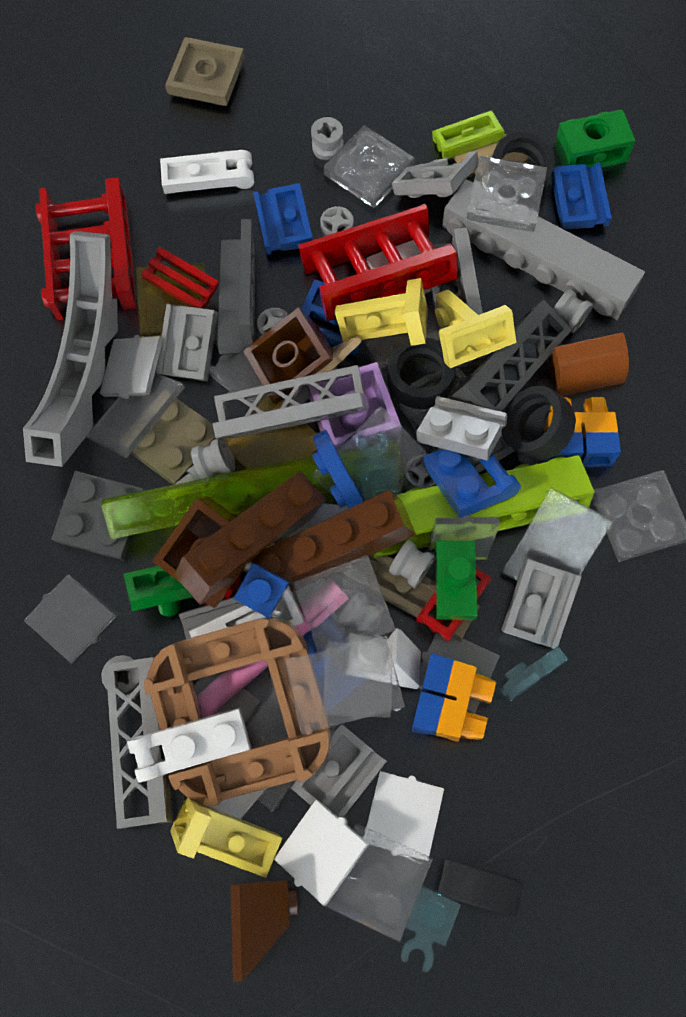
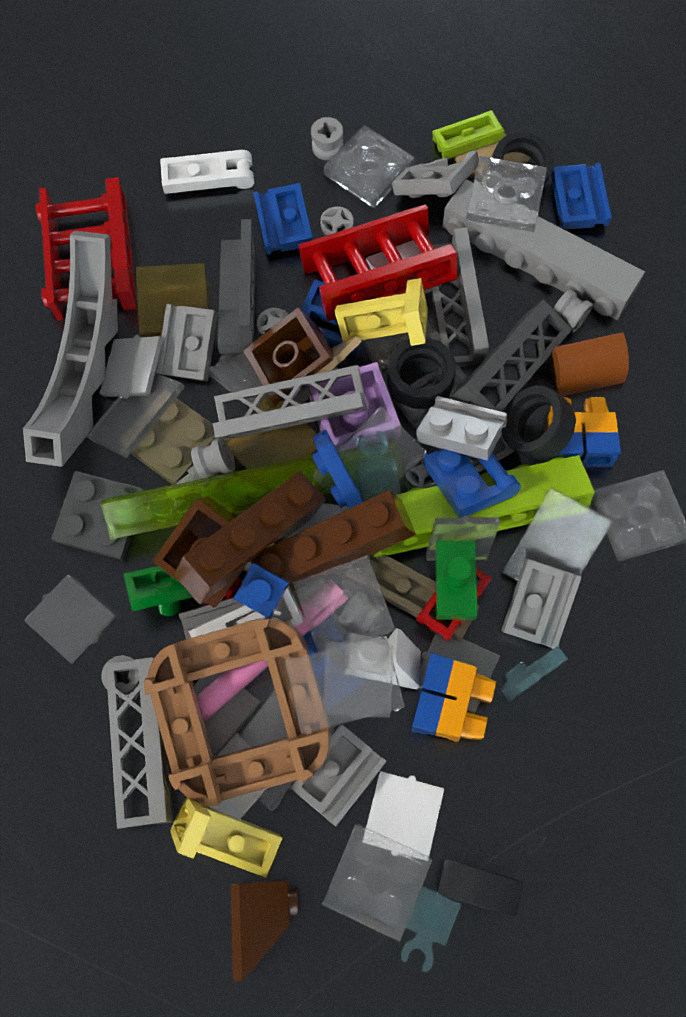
white plate [127,707,251,782] -> none
red tile [141,246,219,309] -> none
dark tan plate [165,37,245,106] -> none
white piece [274,800,369,906] -> none
light grey wheel [389,540,435,588] -> none
light yellow bracket [435,289,516,368] -> none
green brick [554,109,635,168] -> none

